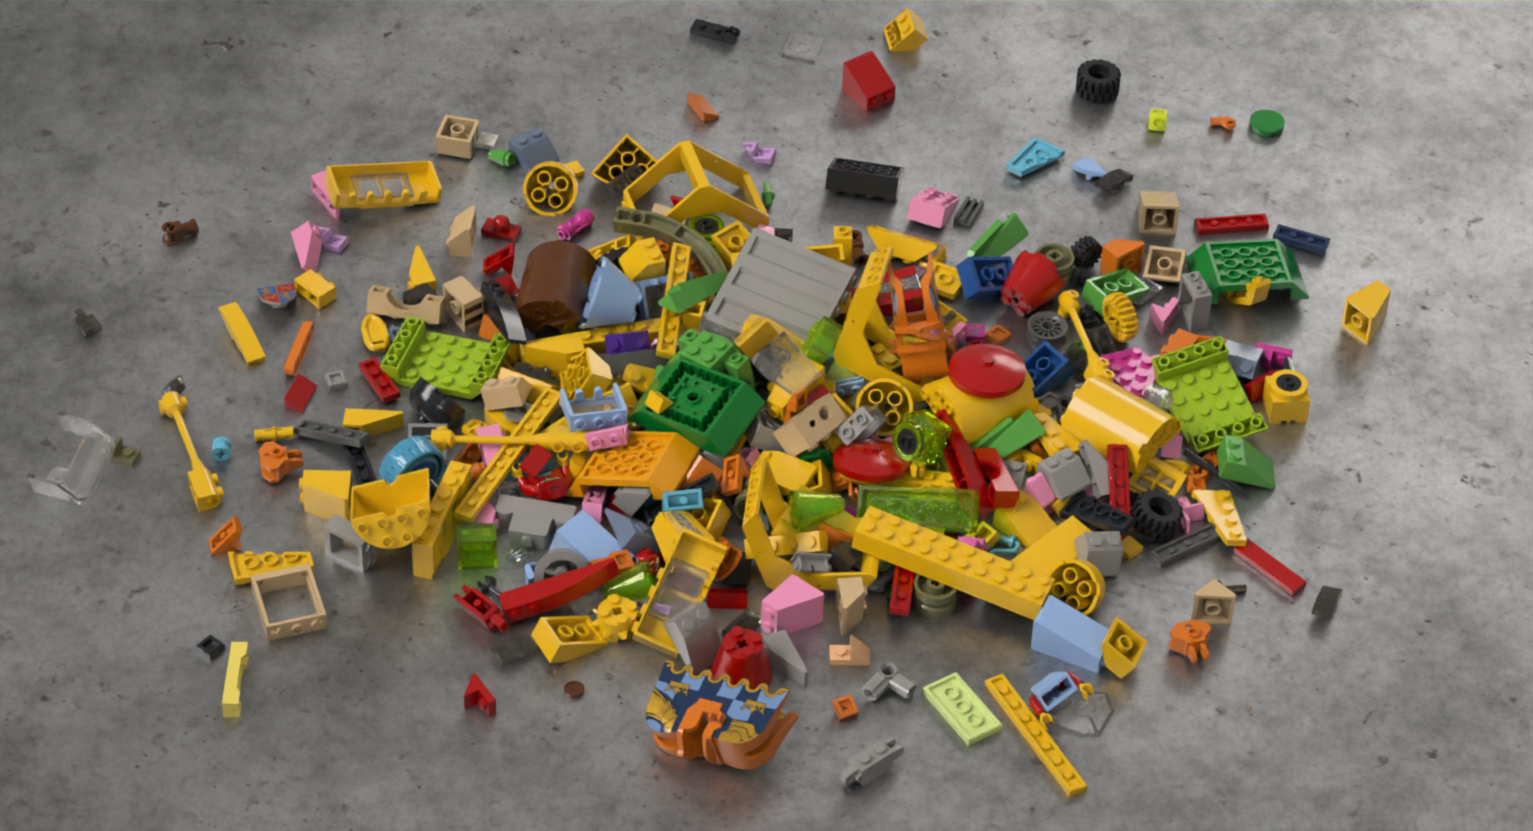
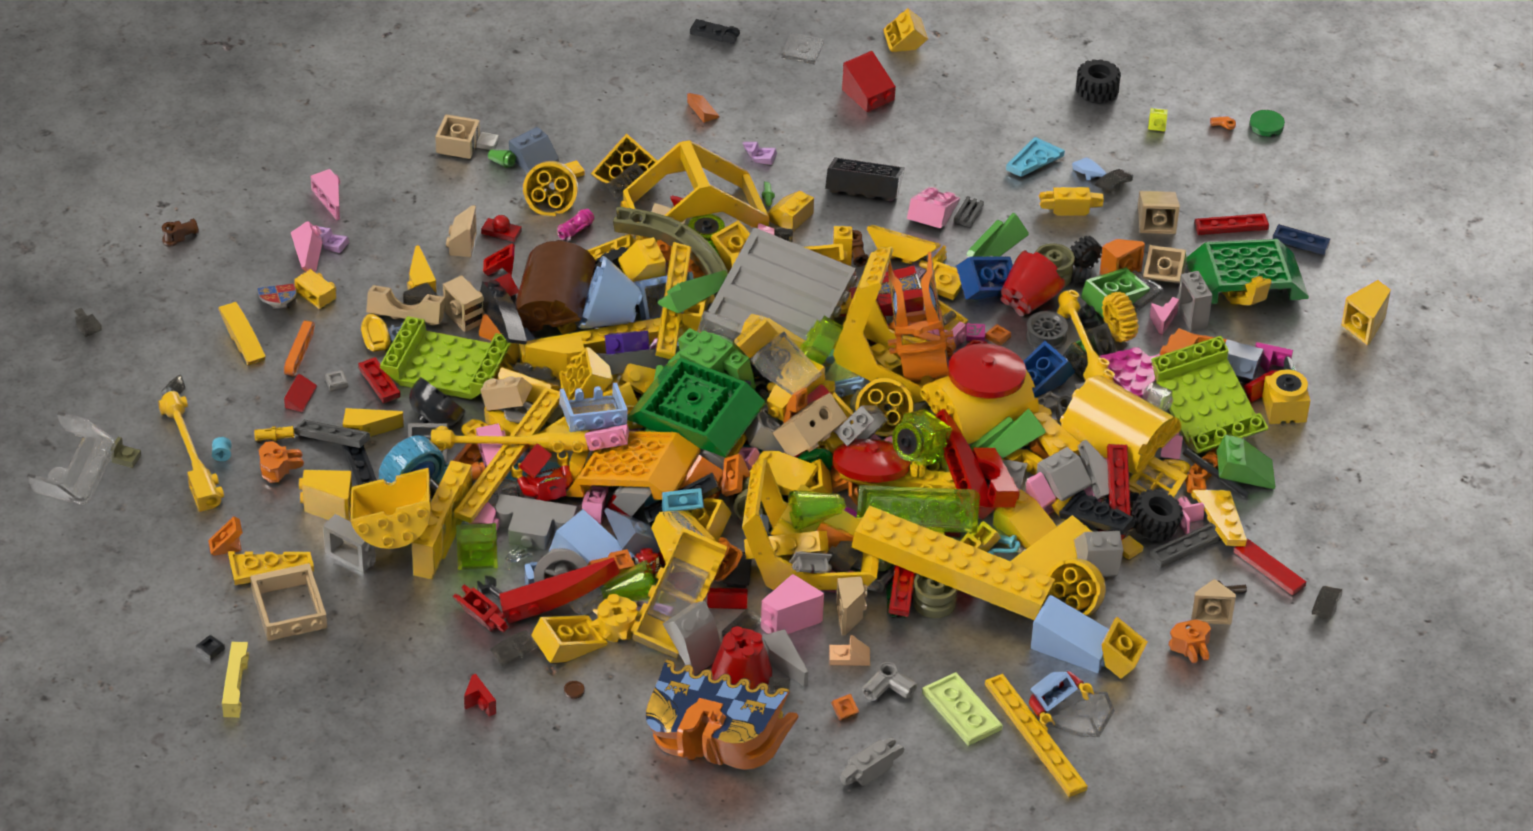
yellow window [324,161,442,209] -> none
yellow slope [645,390,673,415] -> none
dark pink slope [957,536,989,551] -> none
none -> yellow slope [767,190,814,233]
none -> clear smoke tile [769,677,790,693]
none -> yellow hinge [1038,187,1104,216]

